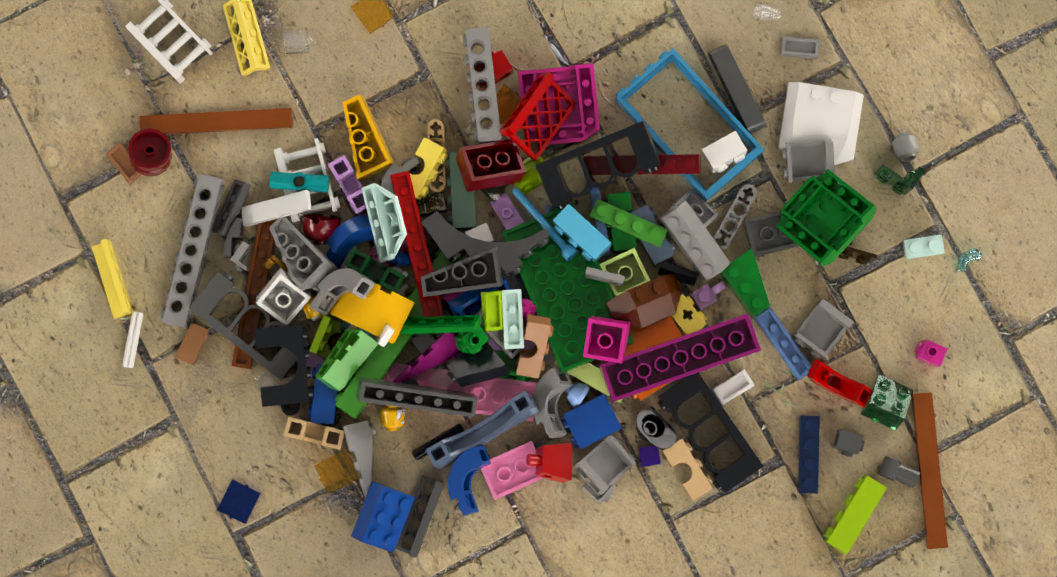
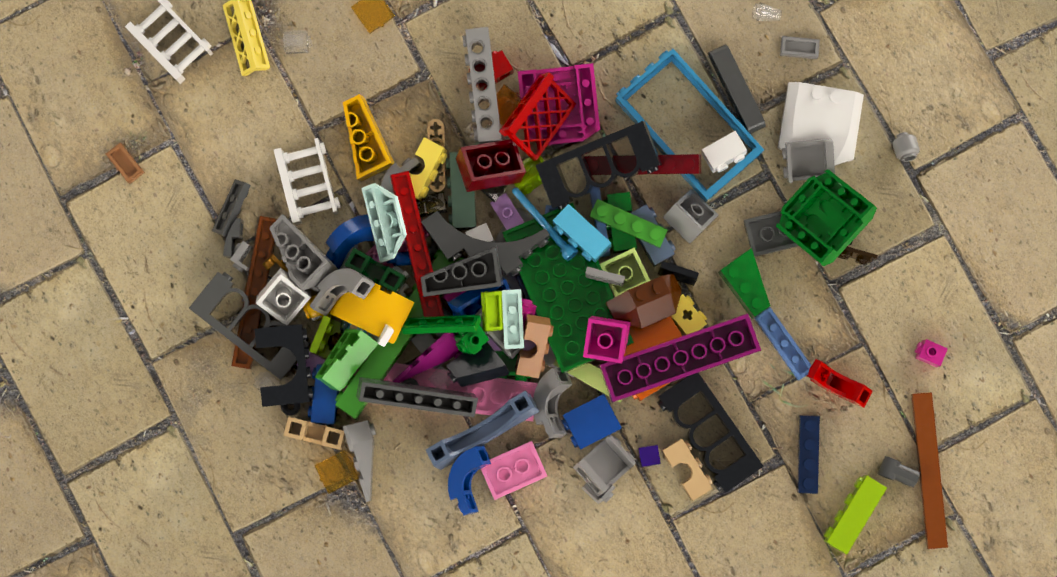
light yellow fence [92,239,133,319] -> none
white axle [122,311,143,368] -> none
dark red wheel [128,128,172,177] -> none
dark orange tile [140,108,293,135] -> none
light grey brick [161,174,225,329] -> none
medium nougat tile [175,322,210,365] -> none
clear blue piece [217,479,261,524] -> none
white tile [241,190,311,227] -> none
teal piece [269,172,329,193] -> none
dark red cylinder [302,214,341,245] -> none
lavender arch [328,155,367,216] -> none
blue brick [351,481,415,552] -> none
yellow head [380,405,405,431] -> none
dark grey fence [395,475,444,557] -> none
black axle [412,424,464,460] -> none
red torso [526,443,572,483] -> none
light blue cone [565,382,589,407] -> none
black piece [636,409,676,449] -> none
light grey slope [657,200,730,281] -> none
lavender plate [690,281,726,310] -> none
white tile [711,369,755,405] -> none
light grey beam [713,184,757,251] -> none
light grey panel [793,299,854,360] -> none
dark grey brick [833,429,865,457] -> none
clear green bracket [861,374,913,431] -> none
clear green bracket [874,164,926,195] -> none
light aqua plate [902,234,945,260] -> none
clear light blue arm [956,248,982,272] -> none

